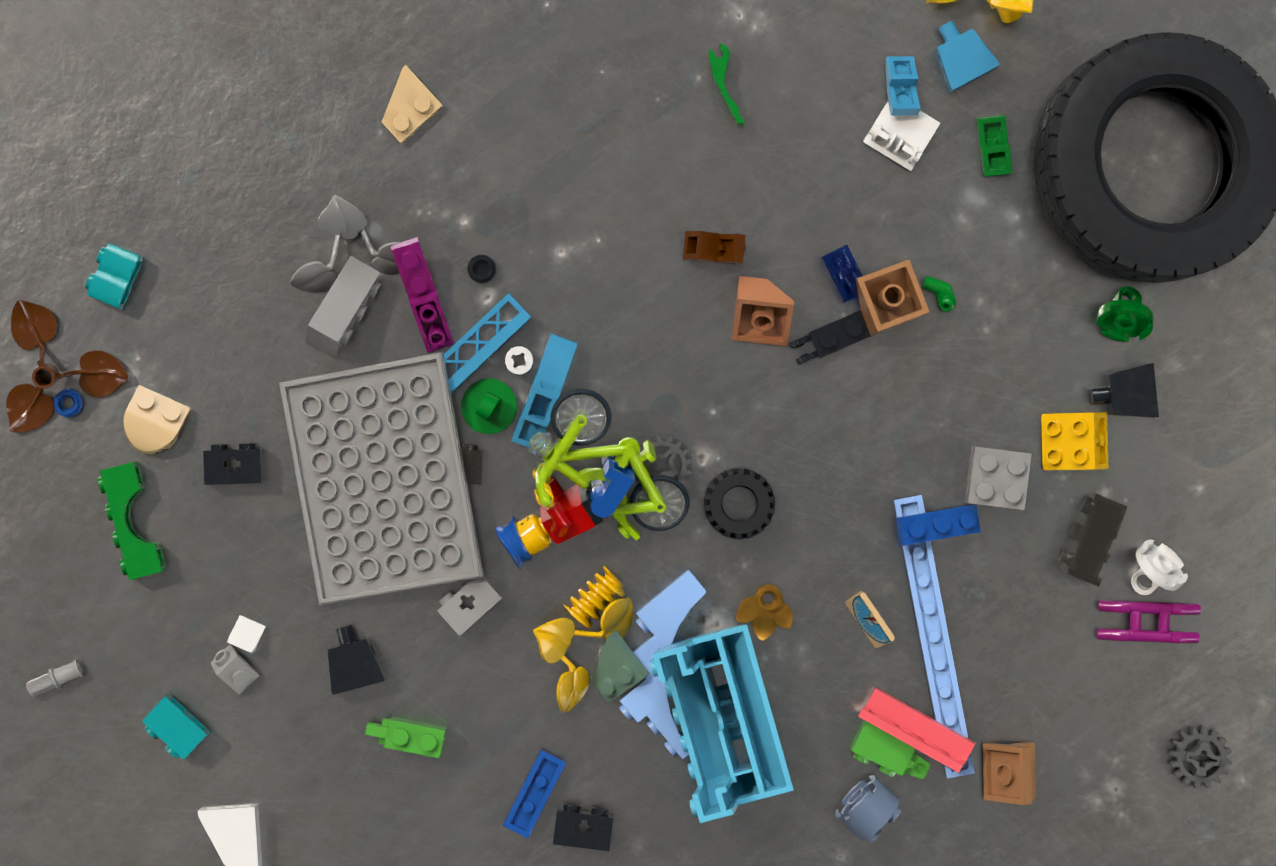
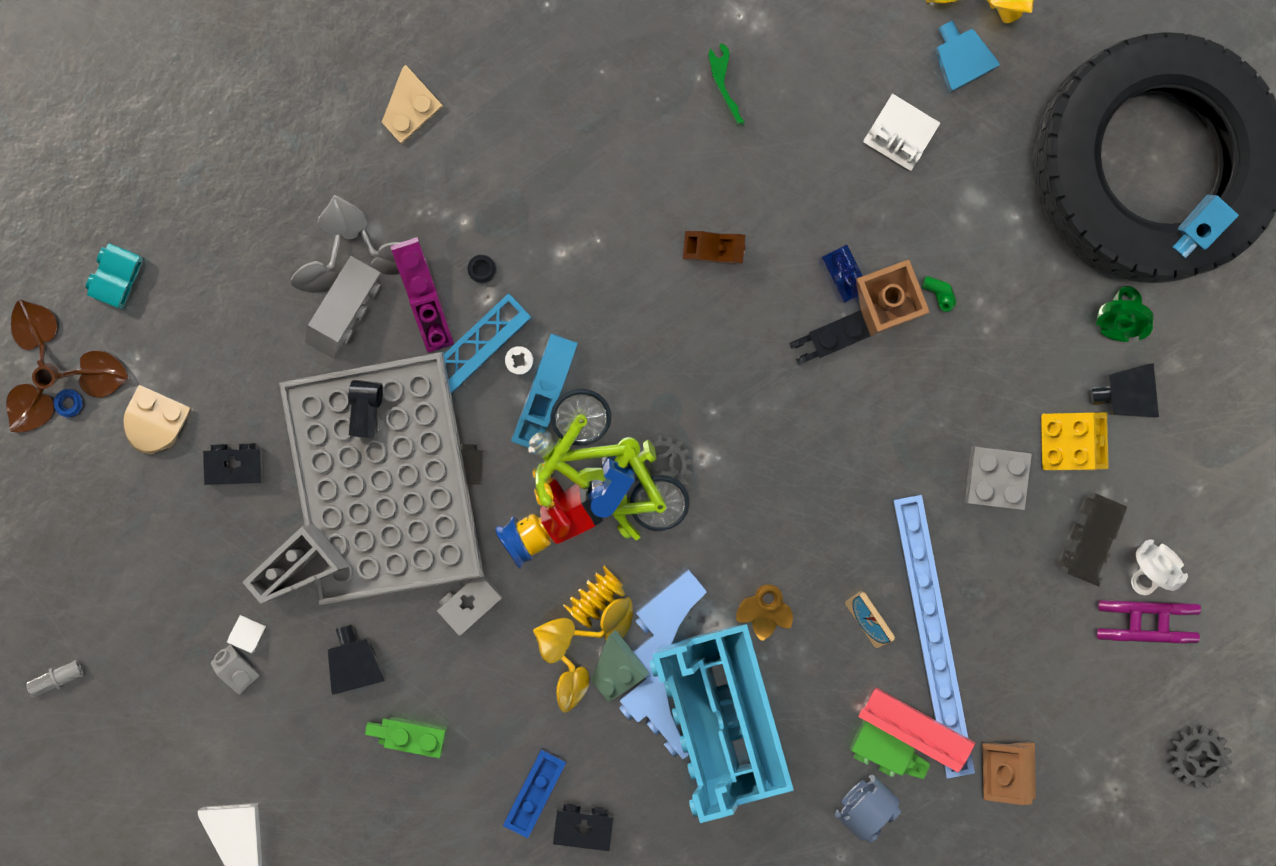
green arch [98,462,166,580] -> none
teal brick [142,694,210,760] -> none
green tile [461,378,517,434] -> none
black tyre [704,468,775,540] -> none
nougat slope [732,276,794,346] -> none
dark azure slope [885,56,921,116] -> none
blue plate [895,504,981,546] -> none
green slope [976,114,1013,177] -> none
none -> light grey wedge [242,524,350,604]
none -> black piece [348,380,383,438]
none -> dark azure torso [1172,194,1239,259]

